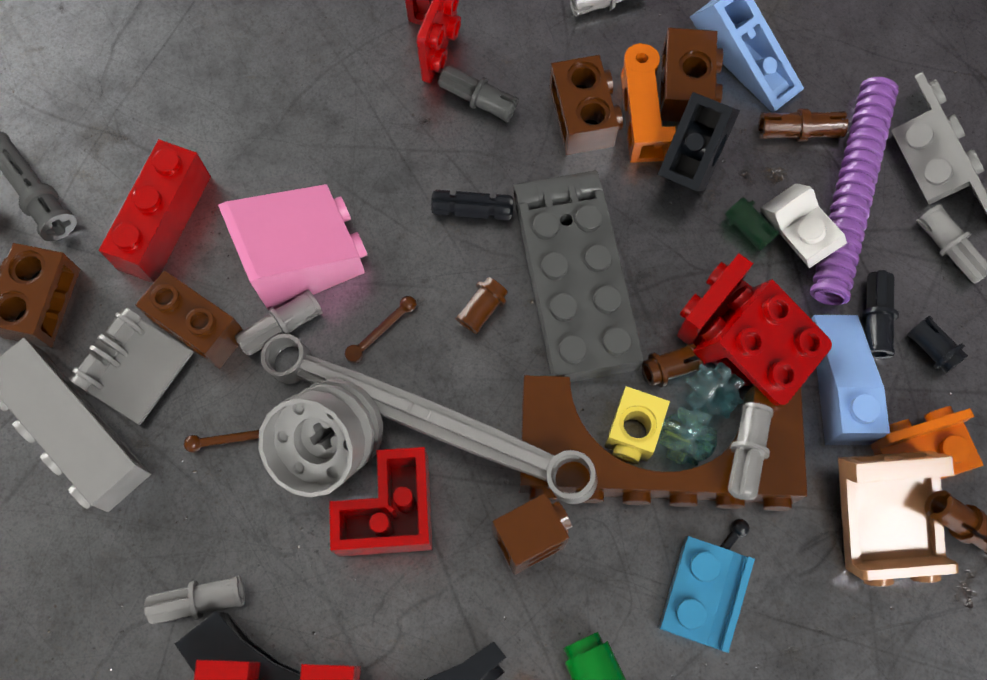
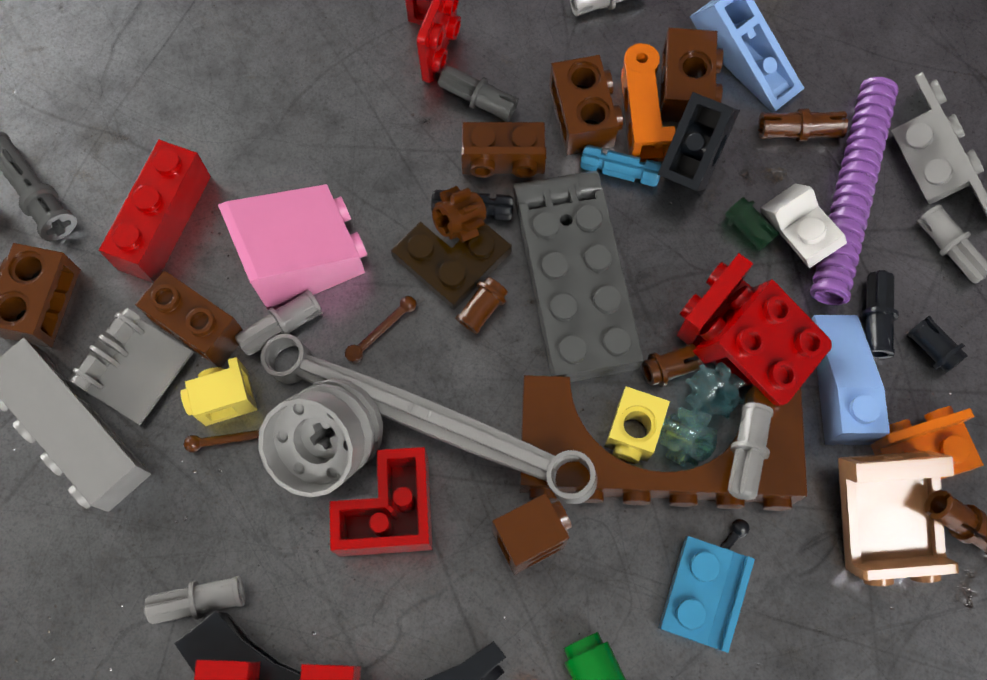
none -> light yellow brick [180,357,258,426]
none -> dark brown plate [391,221,512,310]
none -> reddish brown gear [432,186,486,243]
none -> reddish brown bracket [461,122,546,178]
none -> dark azure axle [580,145,662,187]

